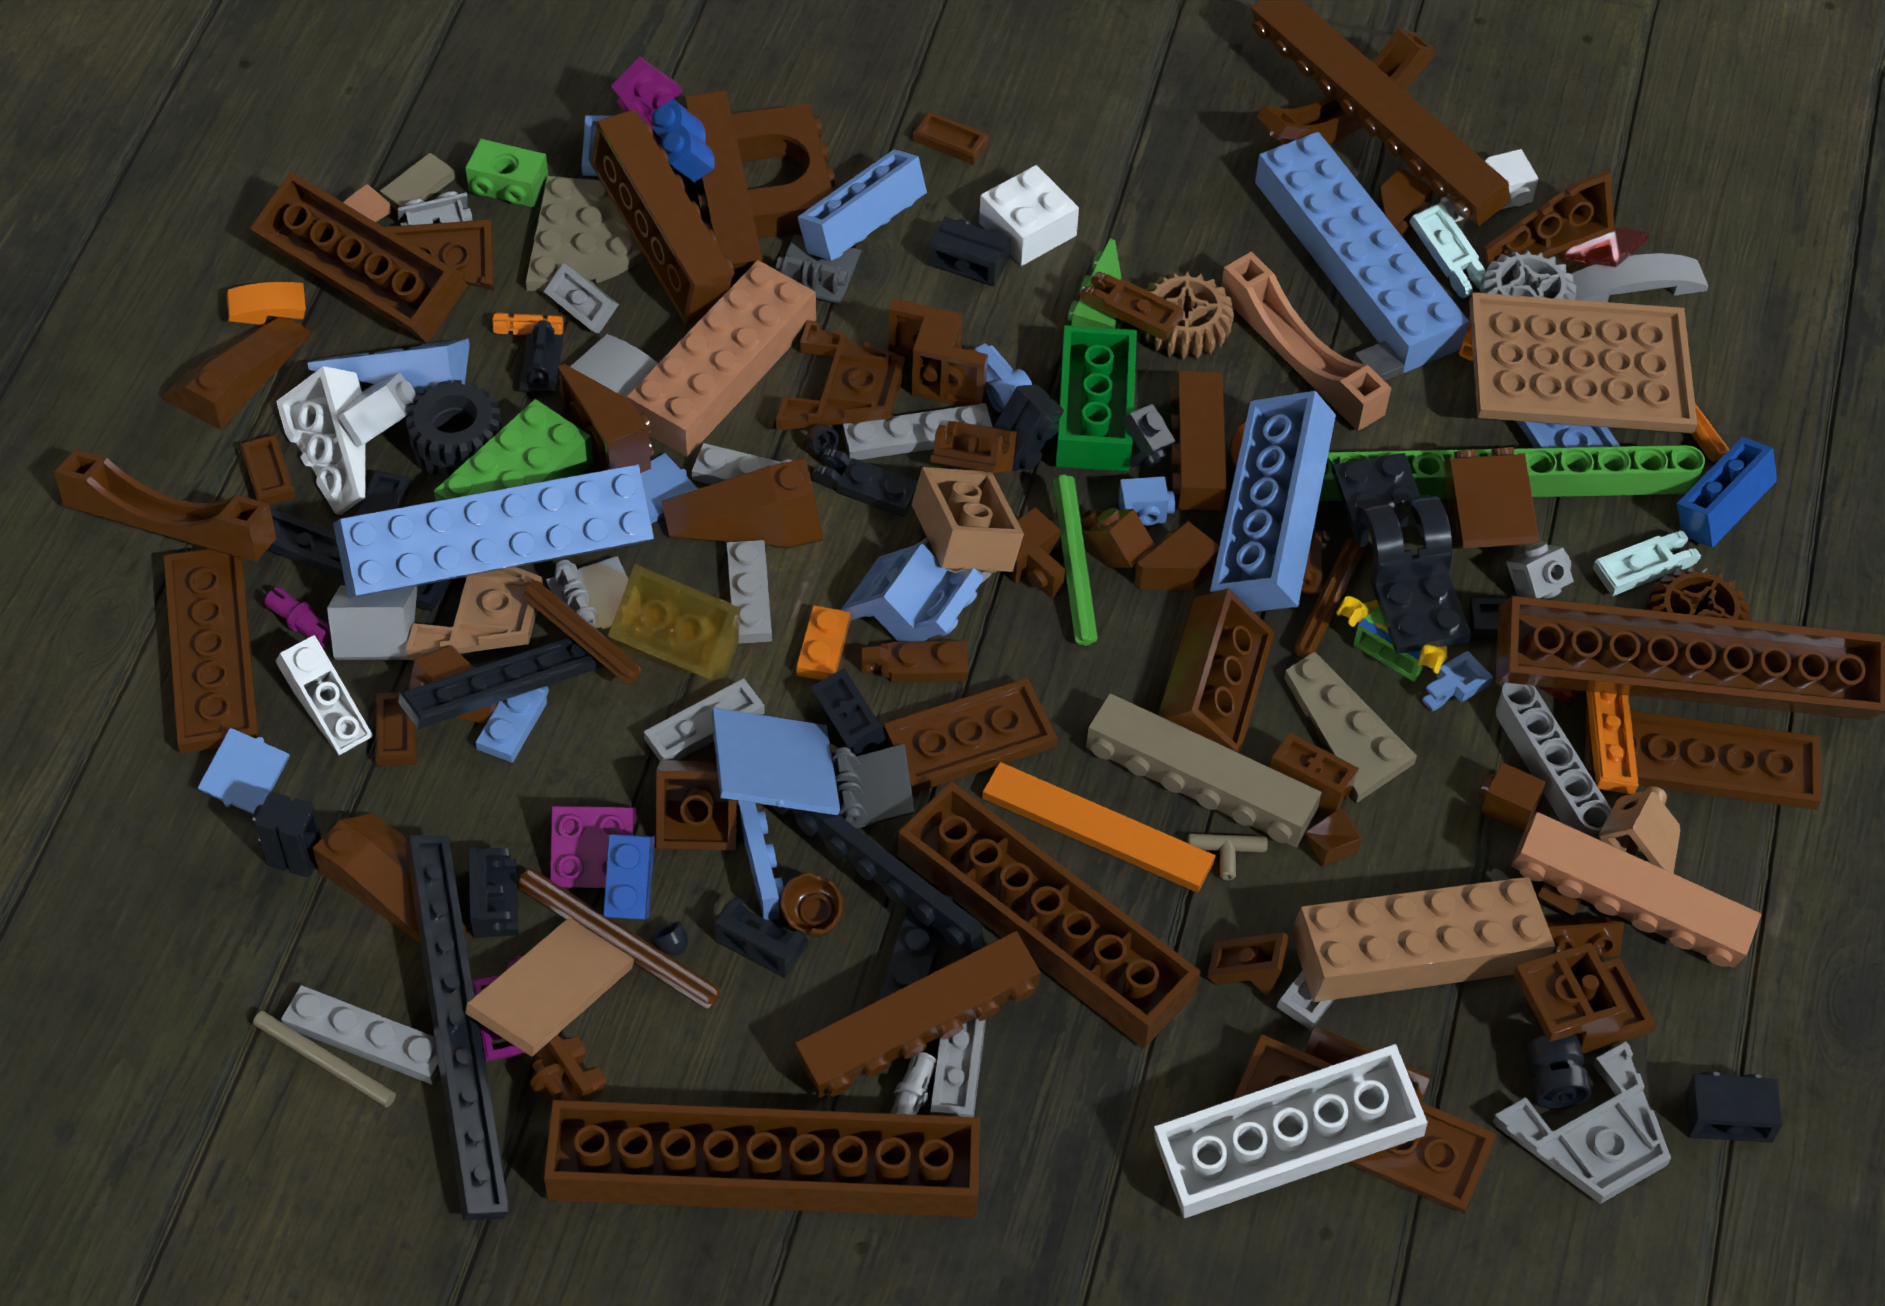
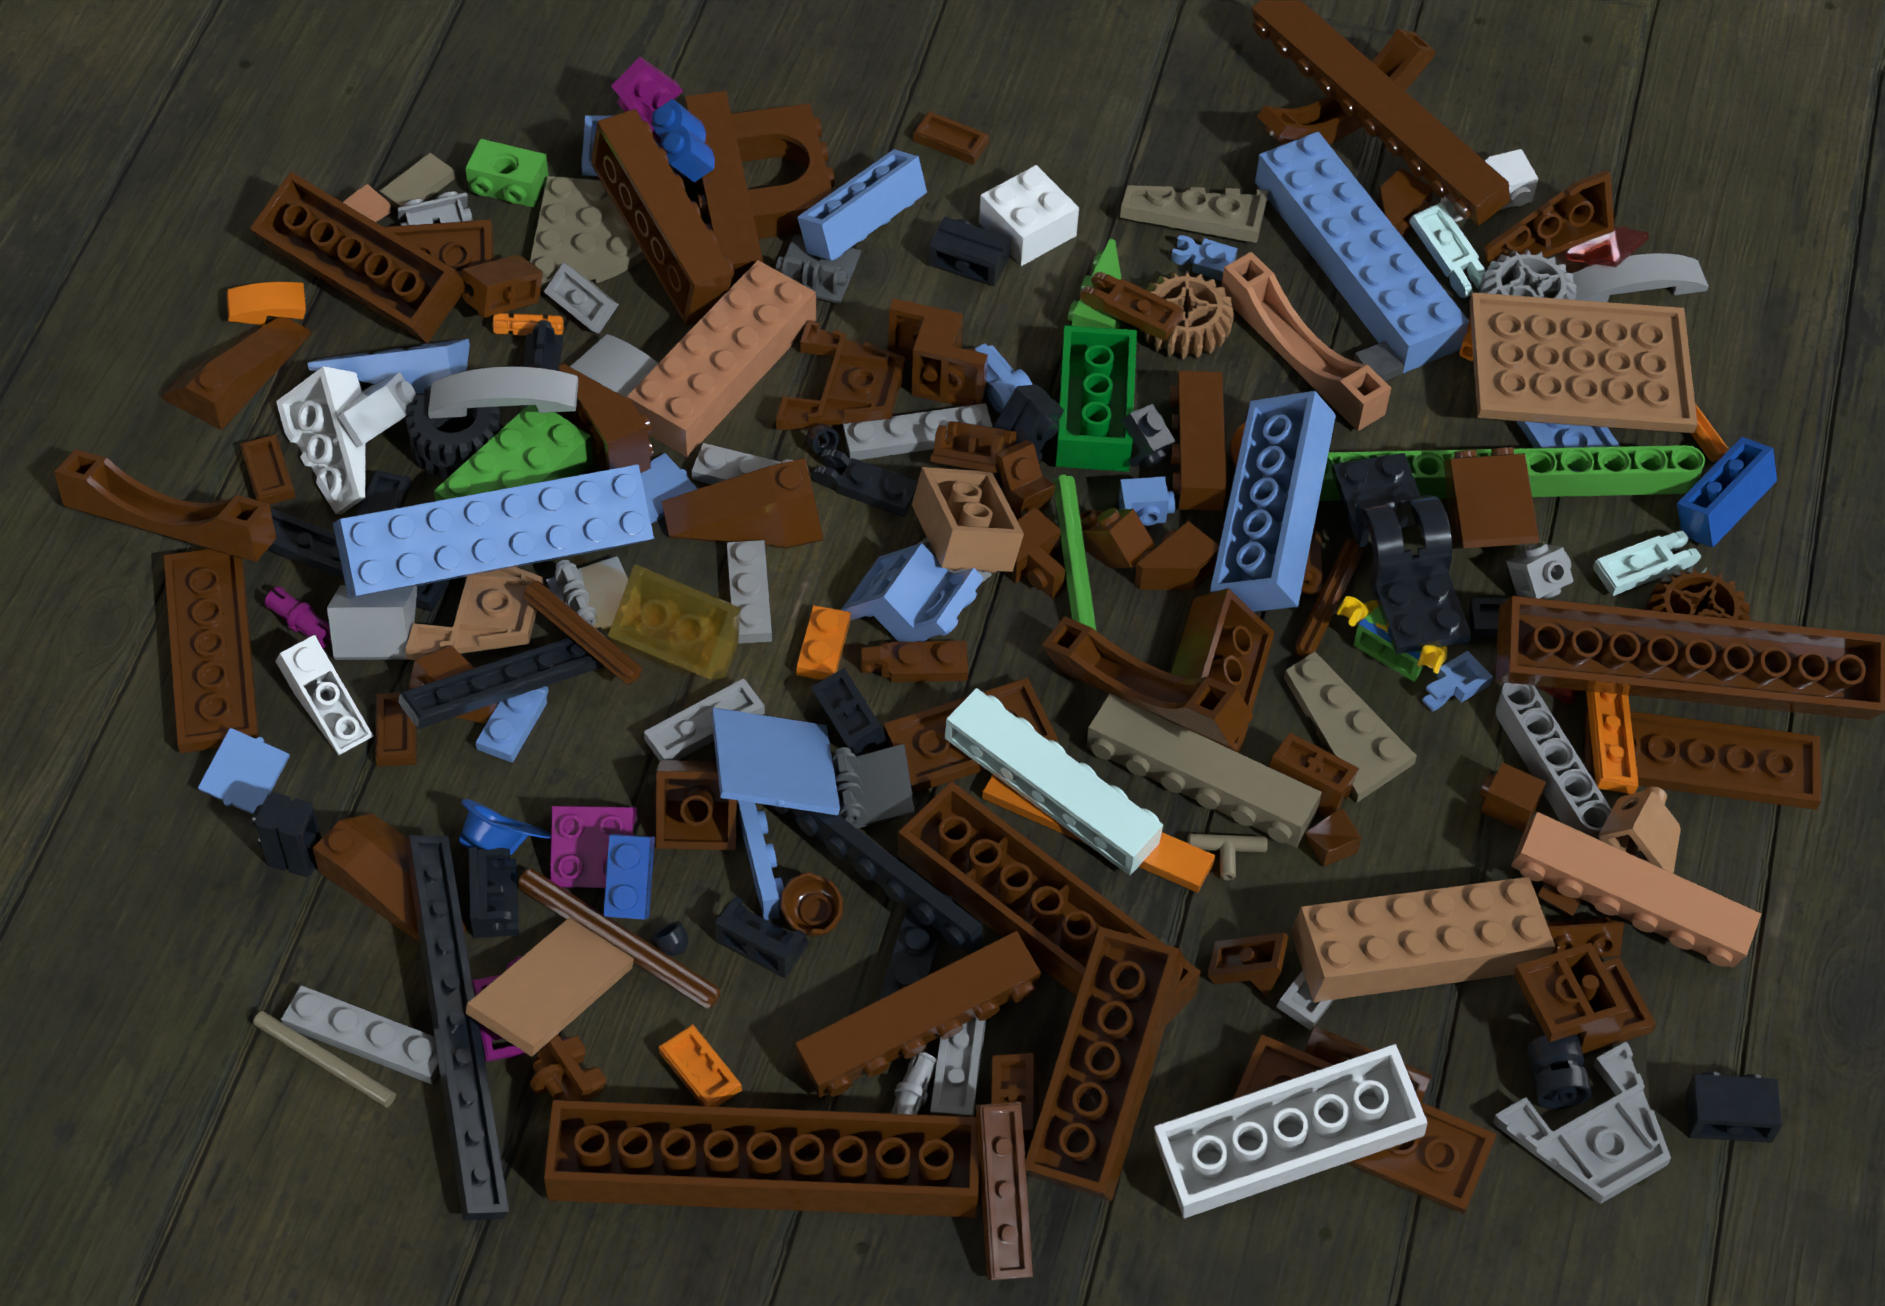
none -> light grey slope [428,367,579,418]
none -> blue piece [460,799,552,855]
none -> reddish brown hinge [461,254,543,318]
none -> orange plate [659,1024,742,1107]
none -> light aqua brick [945,688,1163,876]
none -> reddish brown tile [976,1102,1033,1280]
none -> reddish brown hinge [992,1053,1041,1149]
none -> reddish brown slope [995,440,1056,520]
none -> reddish brown brick [1025,926,1186,1201]
none -> reddish brown arch [1042,616,1254,747]
none -> dark tan wing [1120,185,1269,243]
none -> medium blue plate [1171,235,1238,281]

